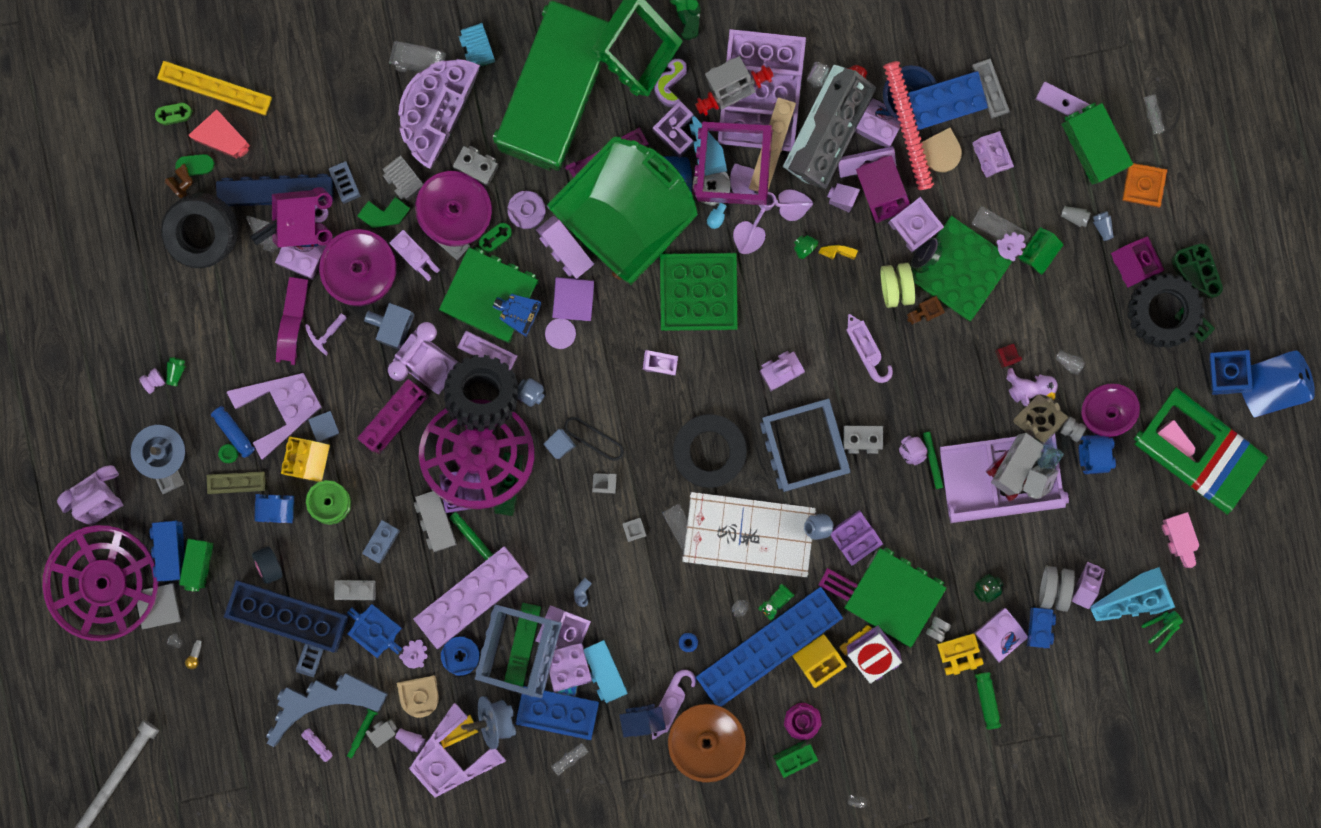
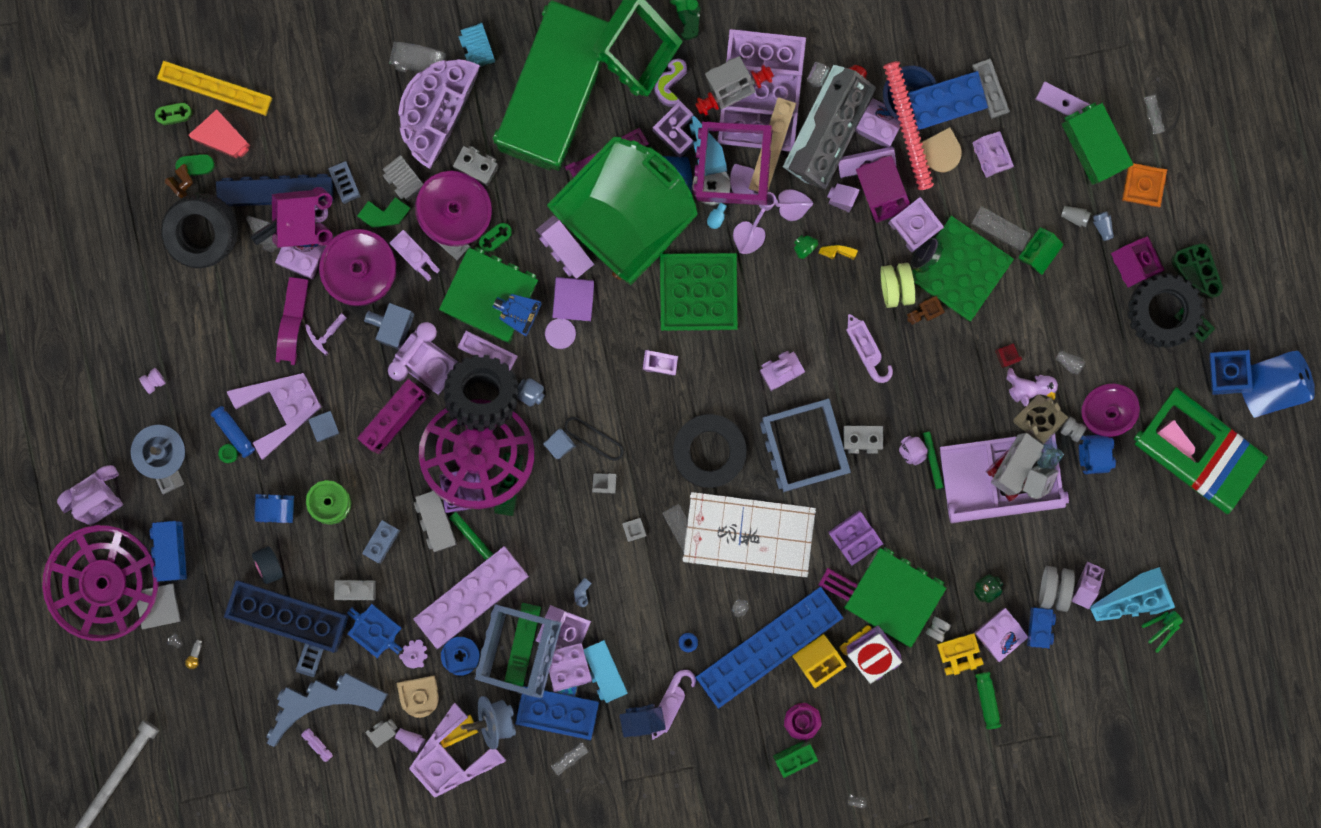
green cone [166,357,186,386] -> none
green brick [179,539,214,591] -> none
olive tile [207,472,266,494] -> none
yellow slope [281,437,330,482] -> none
green piece [347,708,378,758] -> none
lavender tile [508,191,546,229] -> none
dark orange dish [668,704,746,782] -> none
green animal [758,584,795,620] -> none
sand blue head [804,514,833,540] -> none
lavender piece [997,232,1026,261] -> none
bright pink hinge [1162,512,1199,568] -> none

